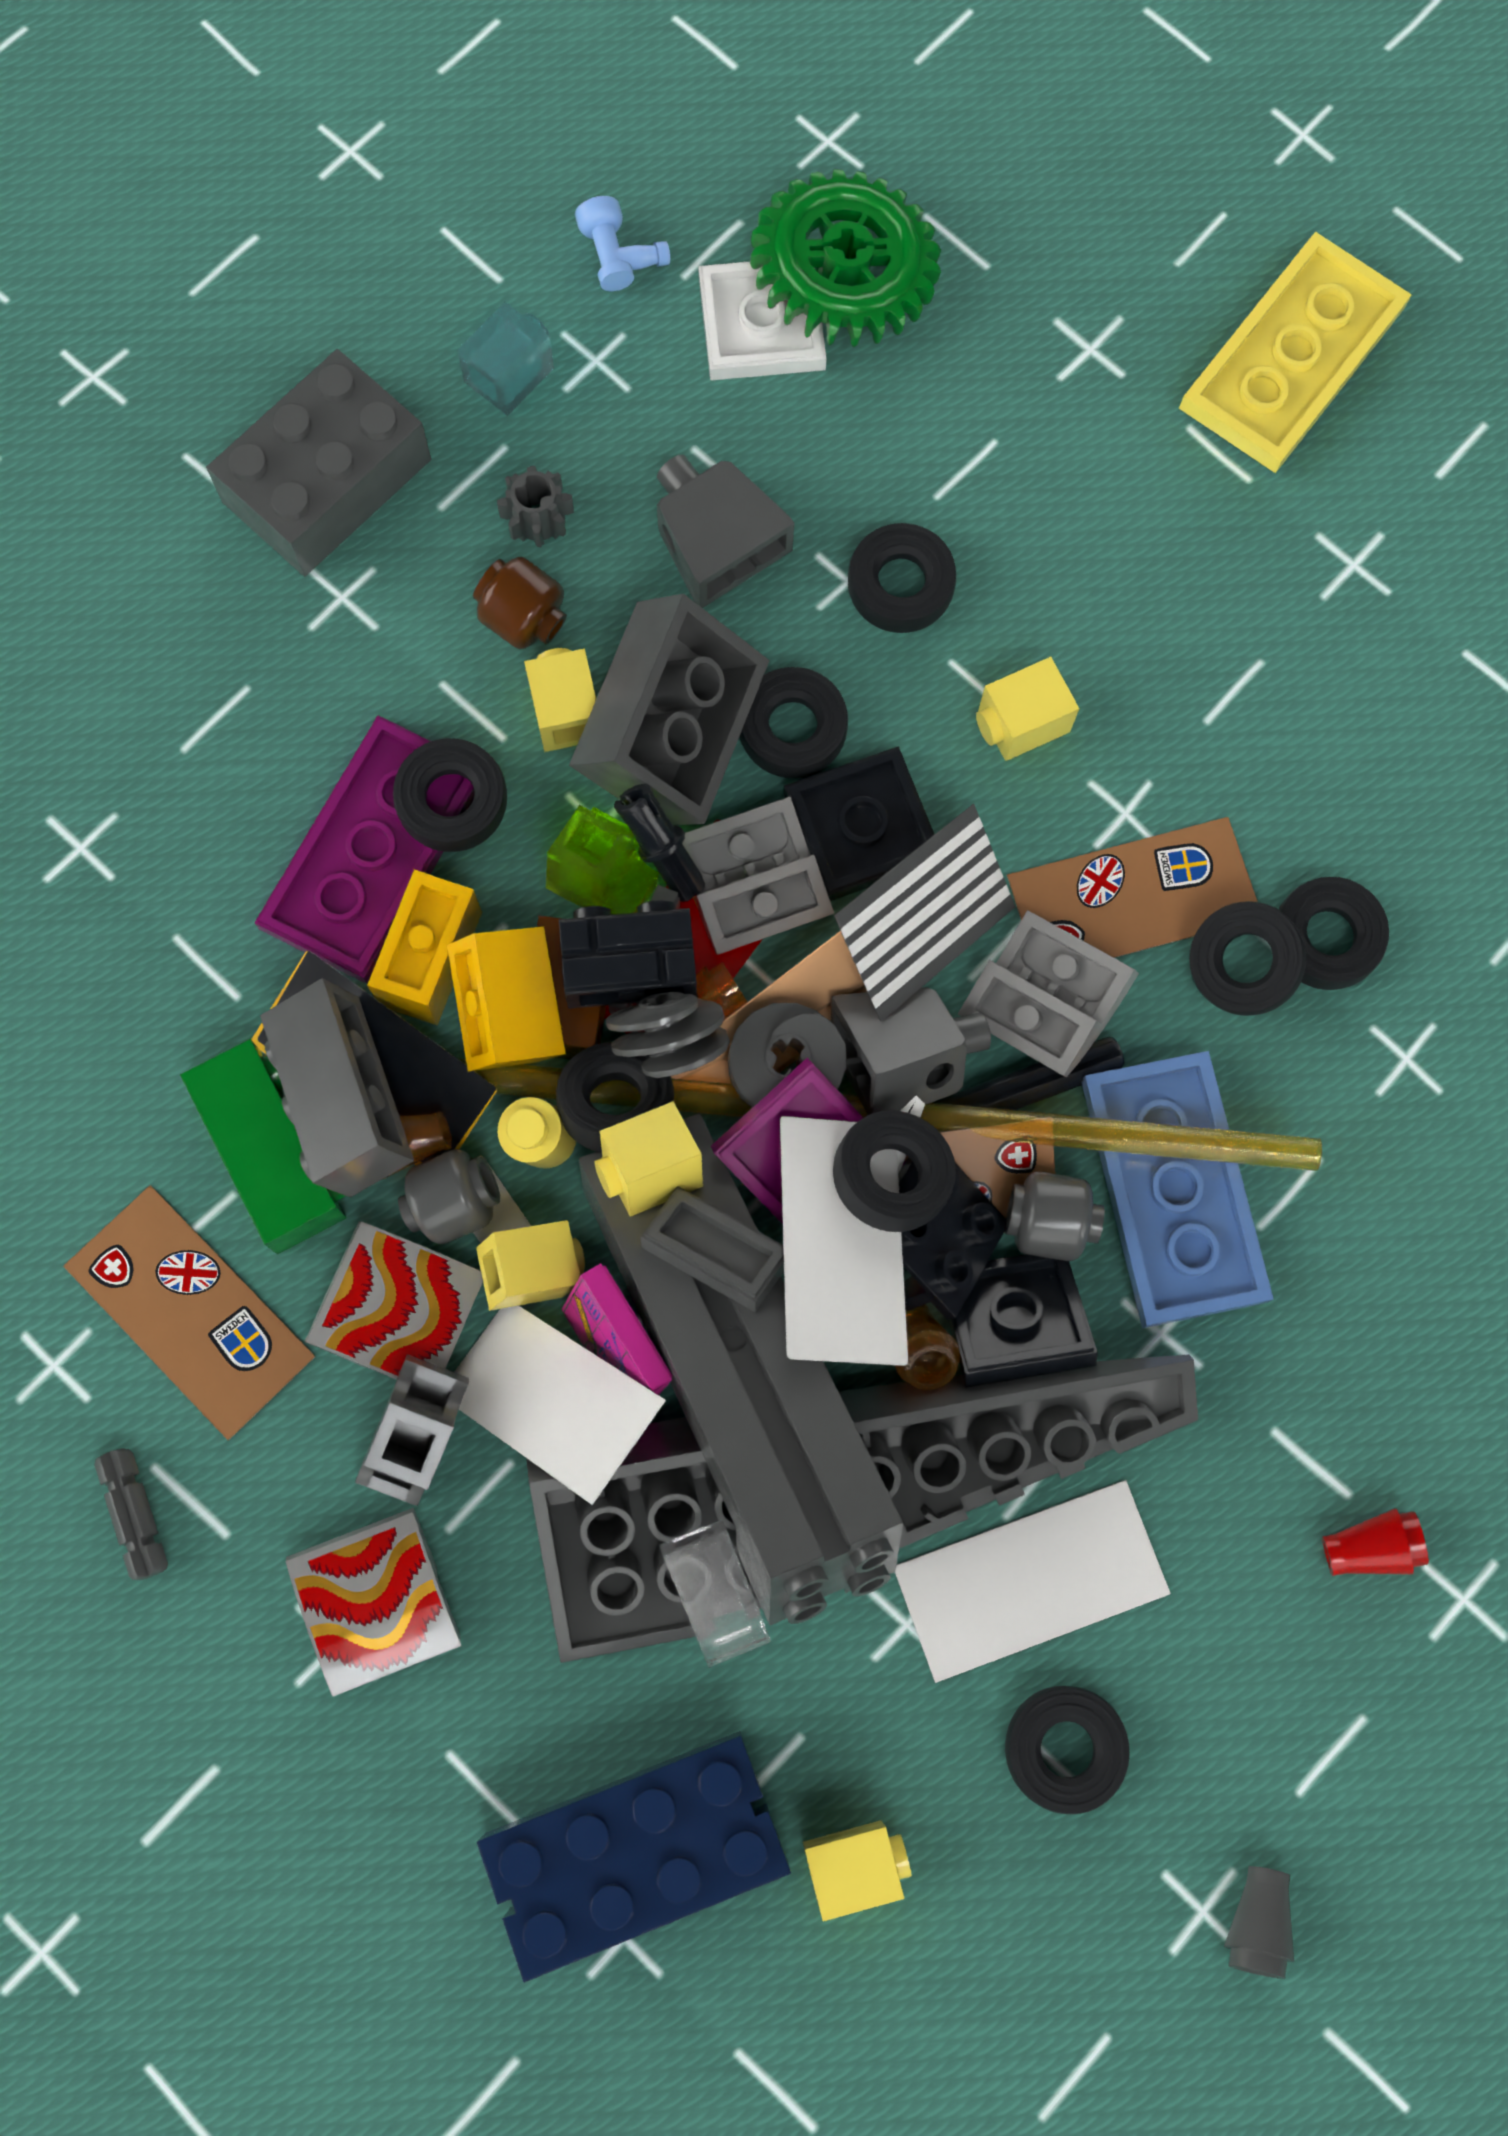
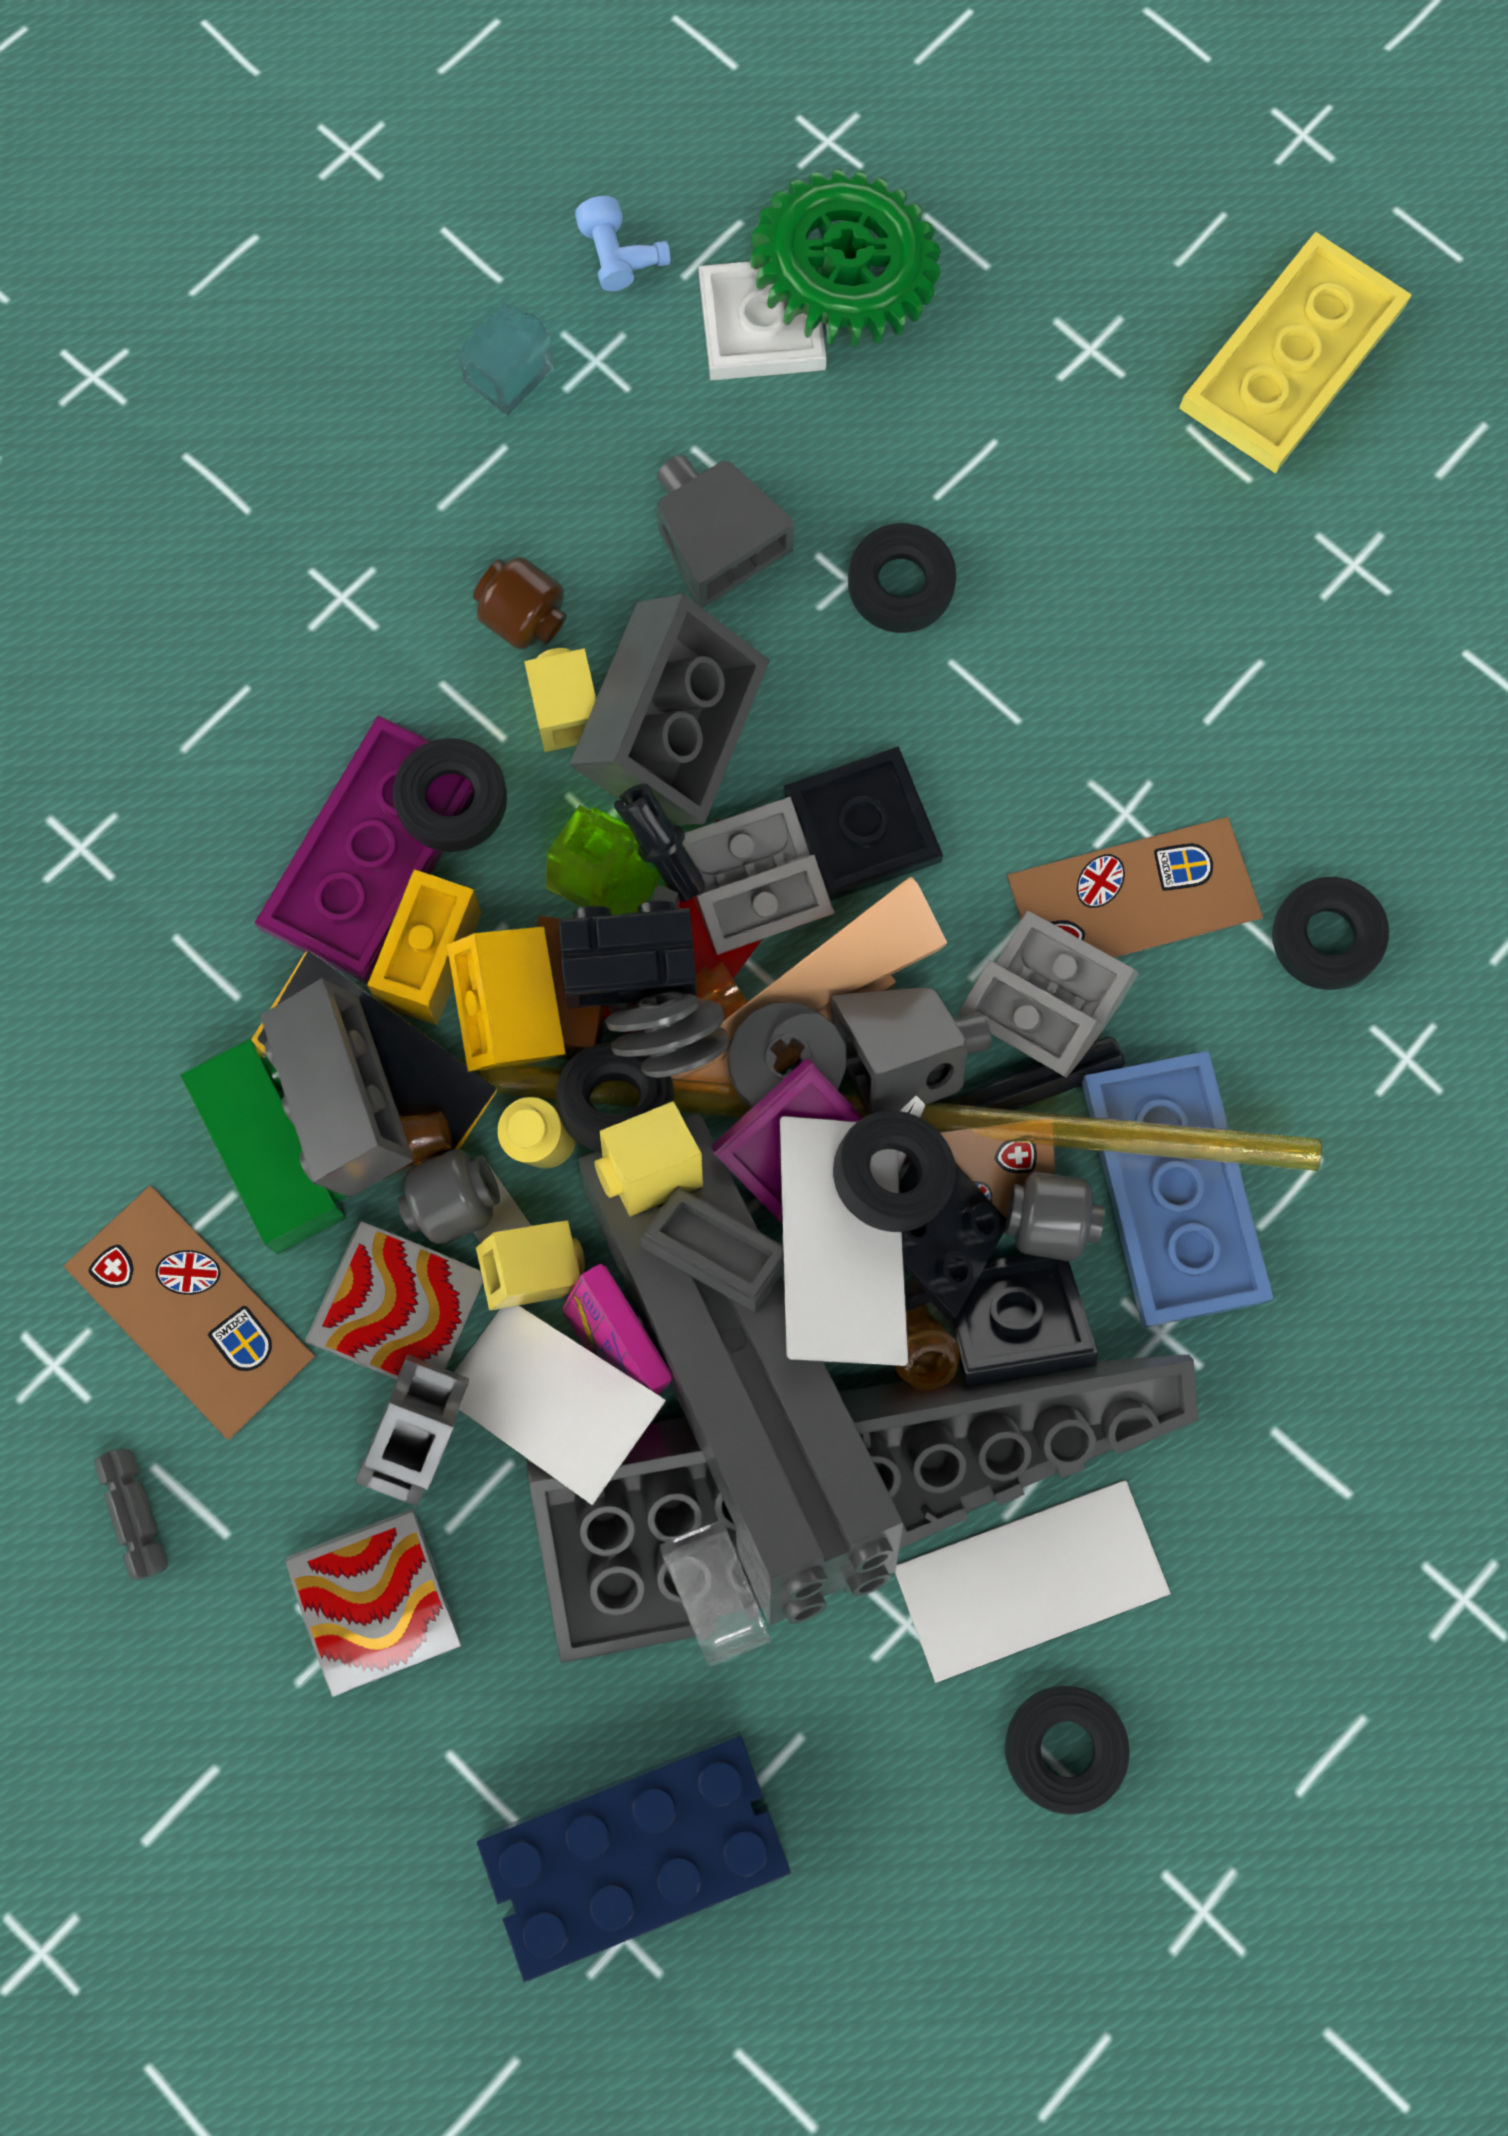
dark grey brick [206,349,432,577] -> none
dark grey gear [497,465,574,547] -> none
black tyre [740,667,848,778] -> none
light yellow brick [802,1820,912,1921] -> none
sticker [834,803,1015,1022] -> none
light yellow brick [976,657,1079,761] -> none
black tyre [1189,901,1307,1016] -> none
dark grey cone [1224,1866,1295,1979] -> none
red cone [1322,1508,1429,1576] -> none

